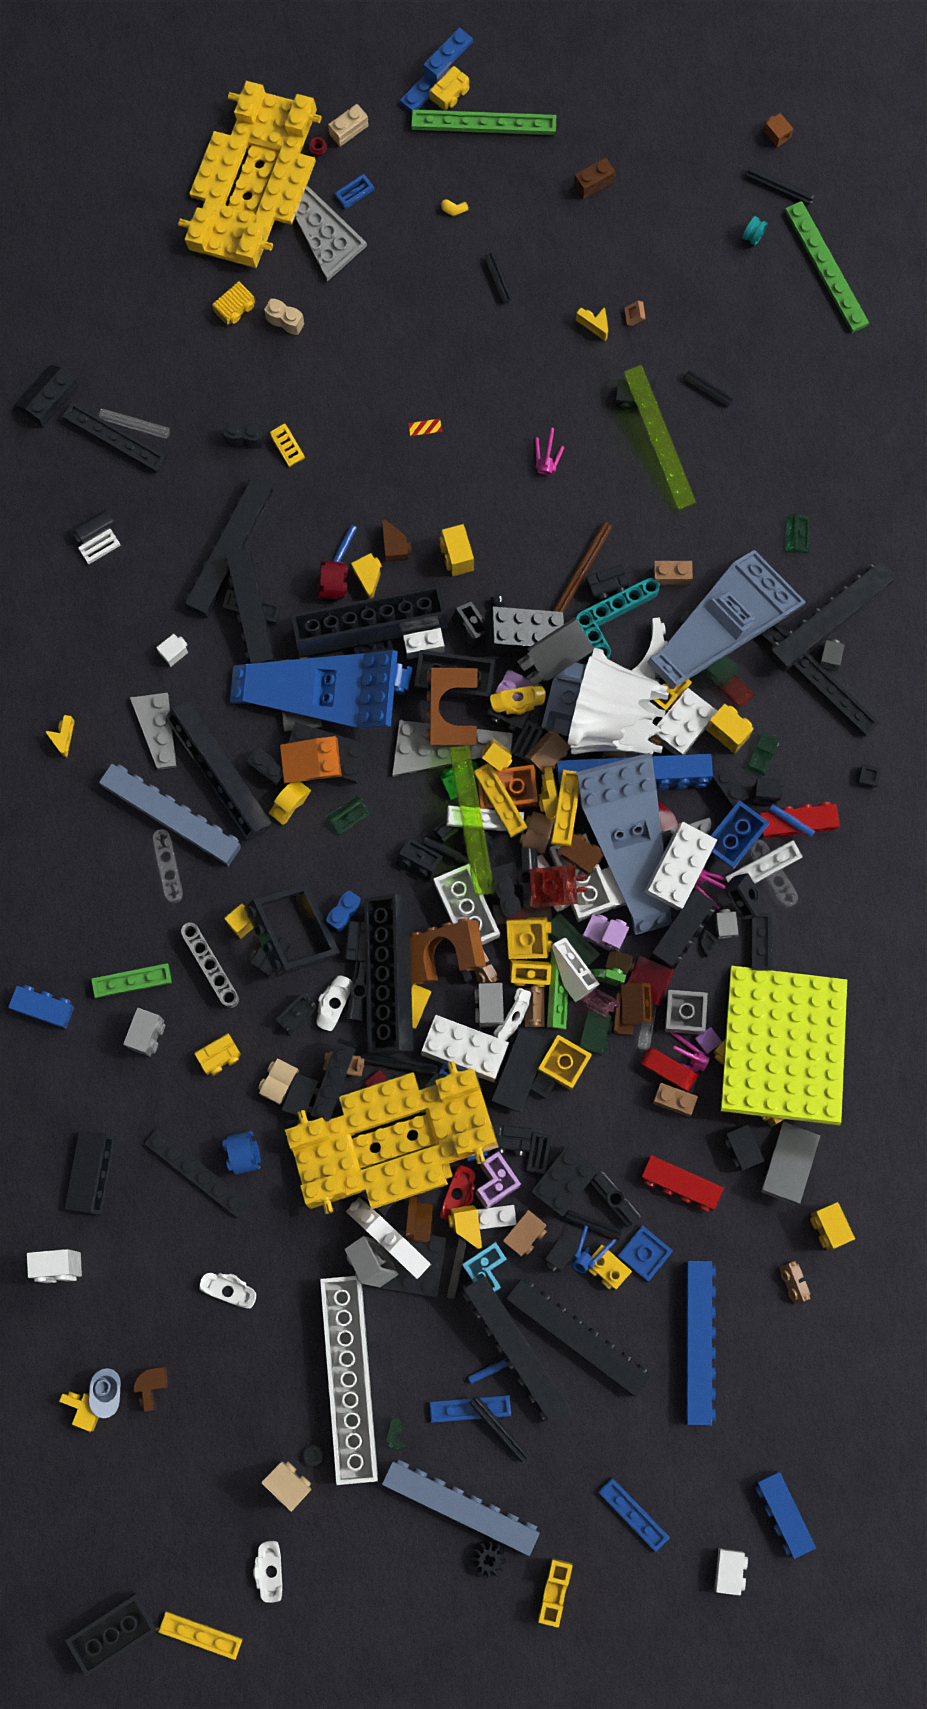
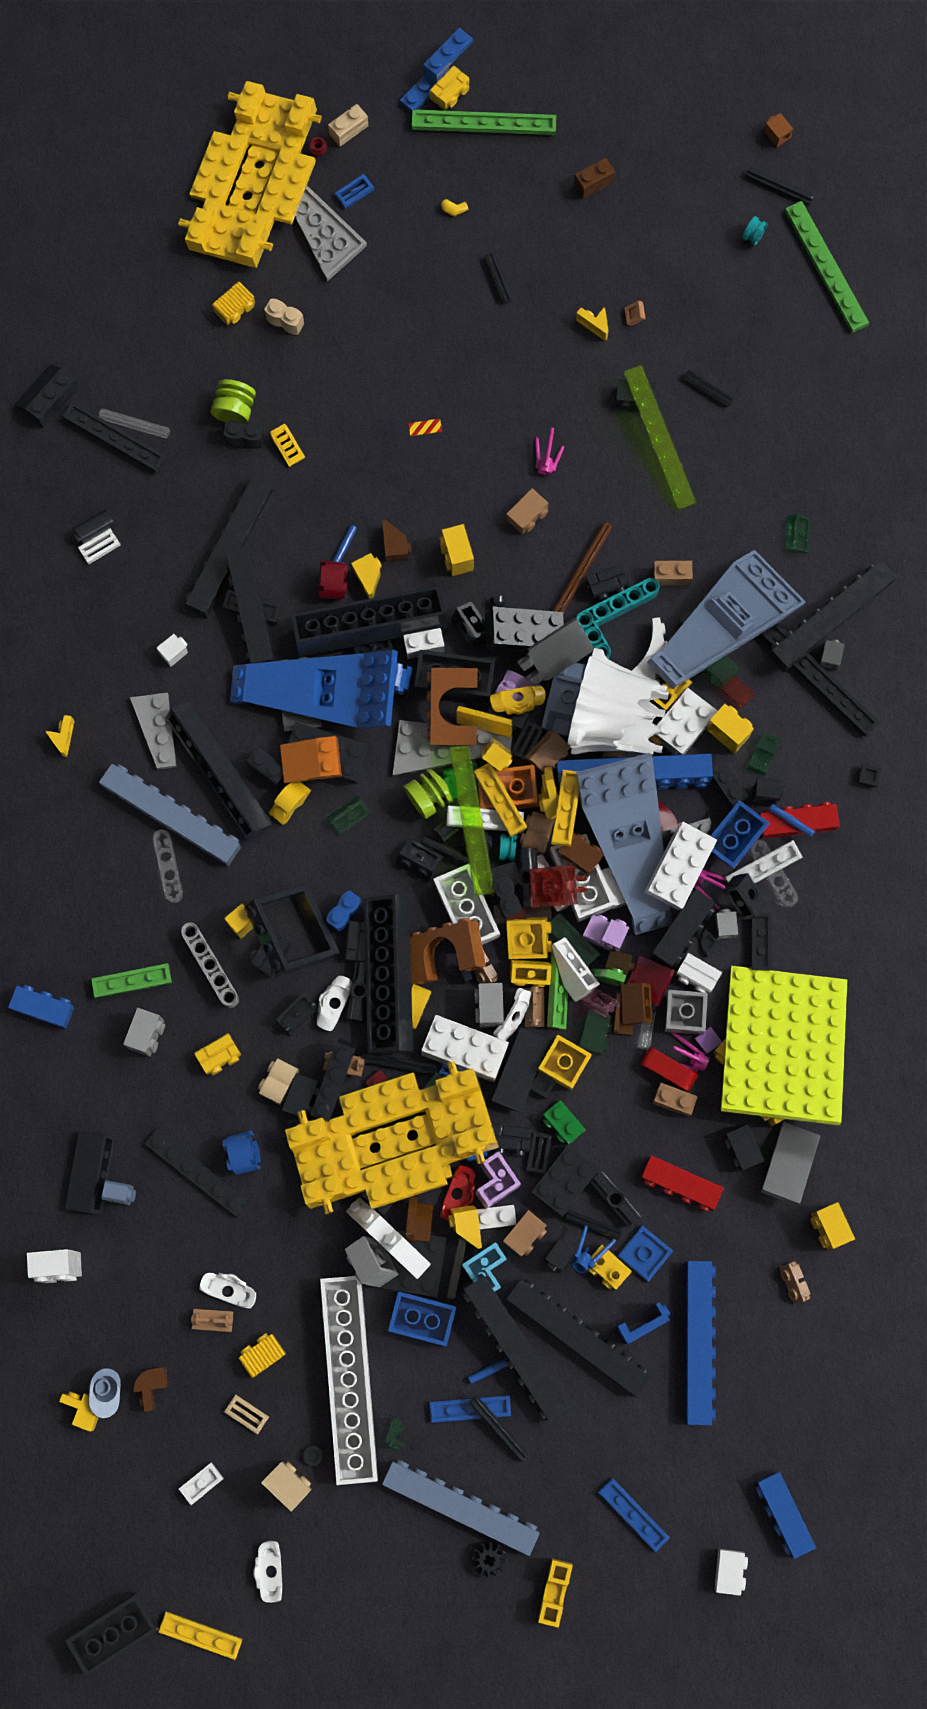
none -> sand blue brick [102,1180,136,1205]
none -> white plate [179,1462,224,1505]
none -> medium nougat hinge [191,1309,233,1332]
none -> lime wheel [210,379,256,424]
none -> tan tile [225,1395,269,1434]
none -> yellow brick [239,1333,286,1378]
none -> blue brick [388,1292,456,1346]
none -> lime wheel [403,768,453,819]
none -> yellow tile [456,706,512,738]
none -> teal wheel [499,834,517,862]
none -> medium nougat brick [506,488,548,535]
none -> green bracket [542,1100,586,1145]
none -> blue window [616,1302,671,1344]
none -> white brick [676,953,722,994]

